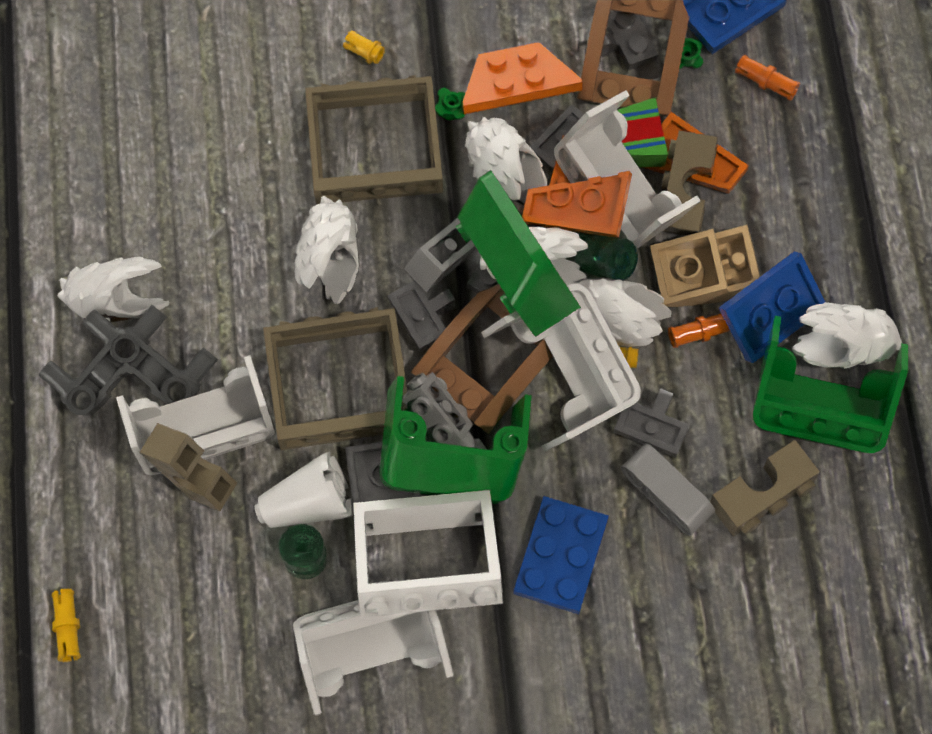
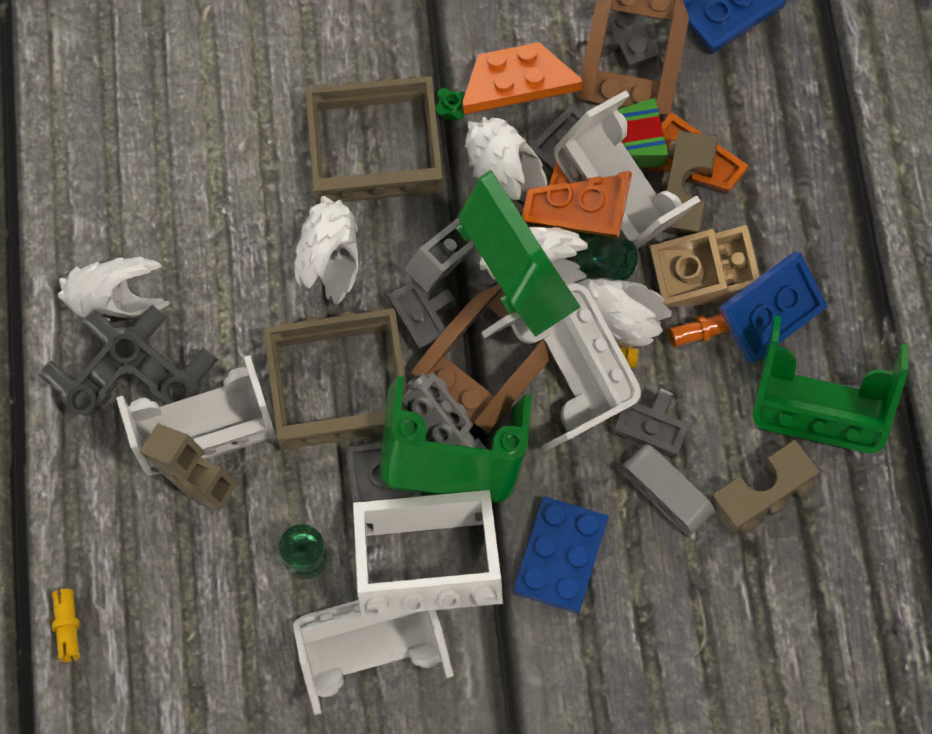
white cone [255,452,354,528] -> none
yellow pin [343,30,385,64] -> none
green plate [679,38,703,69] -> none
orange pin [735,54,800,101] -> none
white head [792,303,902,369] -> none

